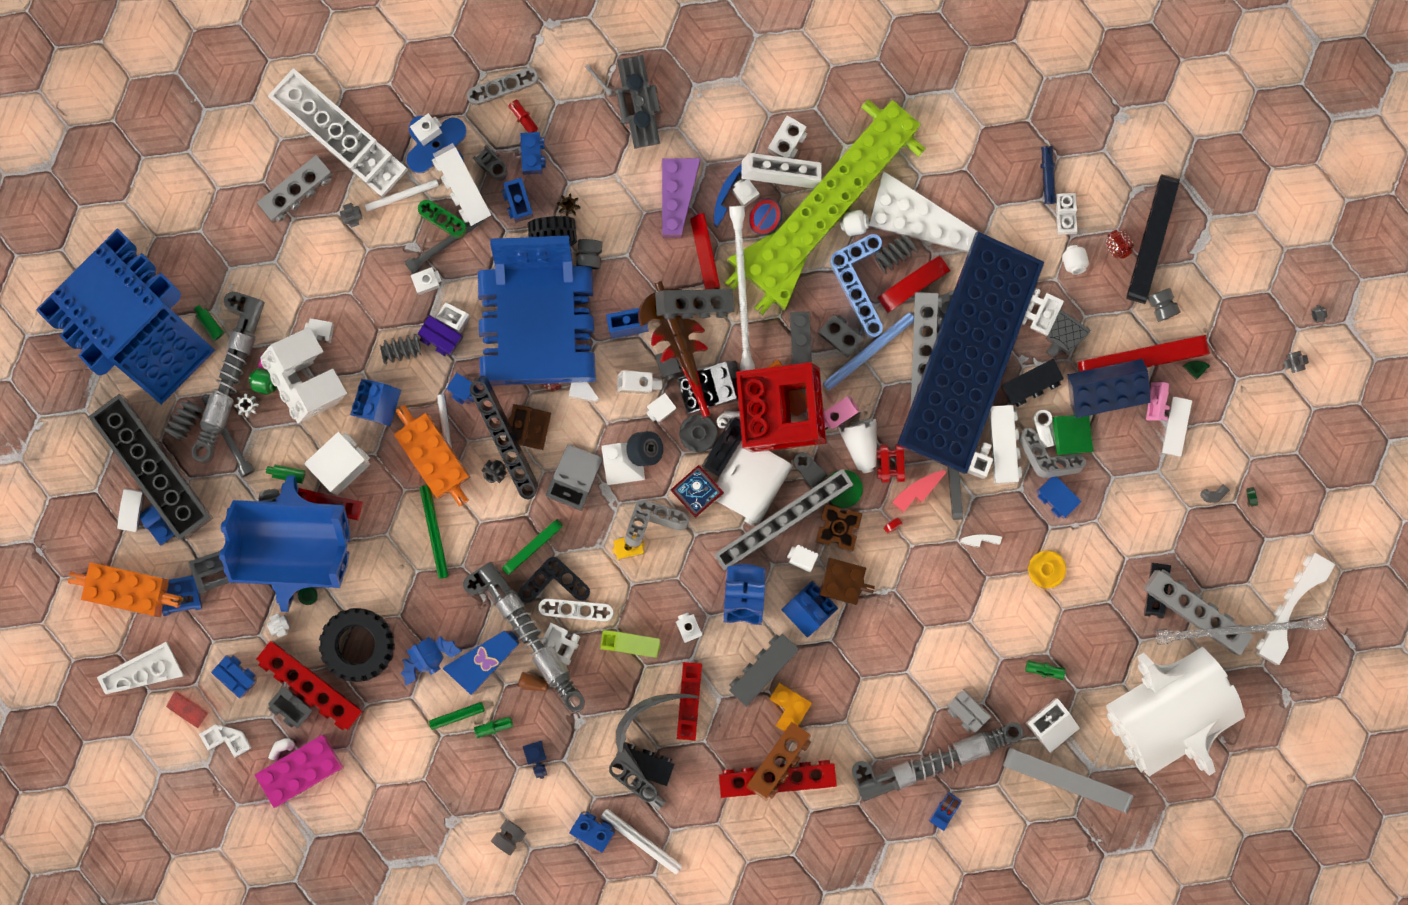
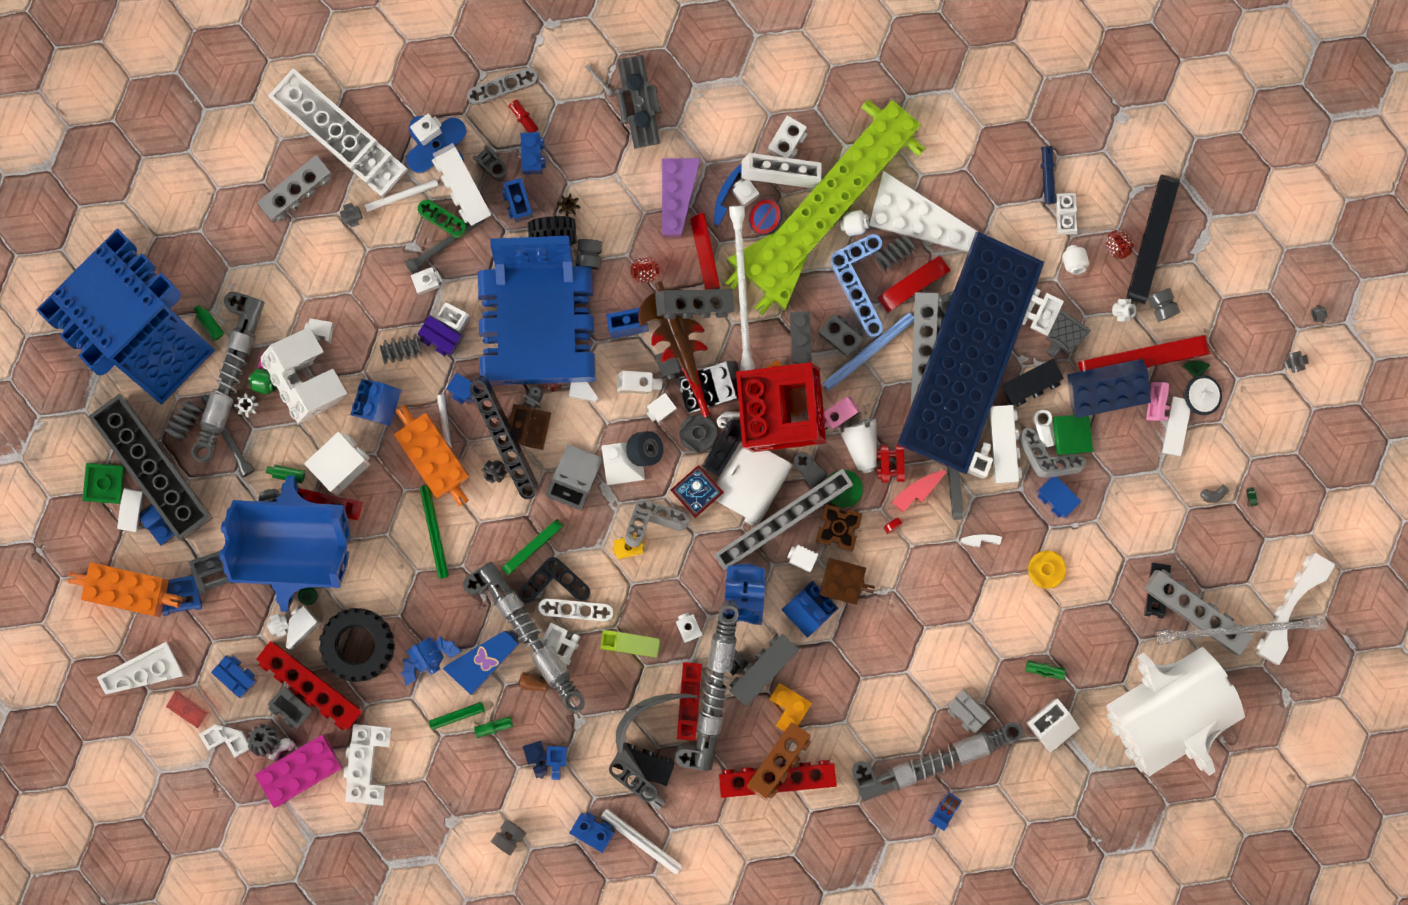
light grey beam [1003,748,1134,814] -> none
none -> green tile [82,463,125,504]
none -> dark grey gear [246,723,280,757]
none -> white slope [286,606,322,650]
none -> white bracket [344,724,392,806]
none -> dark grey hinge [523,386,543,409]
none -> blue plate [546,746,567,780]
none -> clear red head [630,257,659,283]
none -> dark grey piece [675,600,739,771]
none -> dark grey wheel [730,649,748,676]
none -> white gear [1112,299,1136,322]
none -> white wheel [1185,375,1222,415]

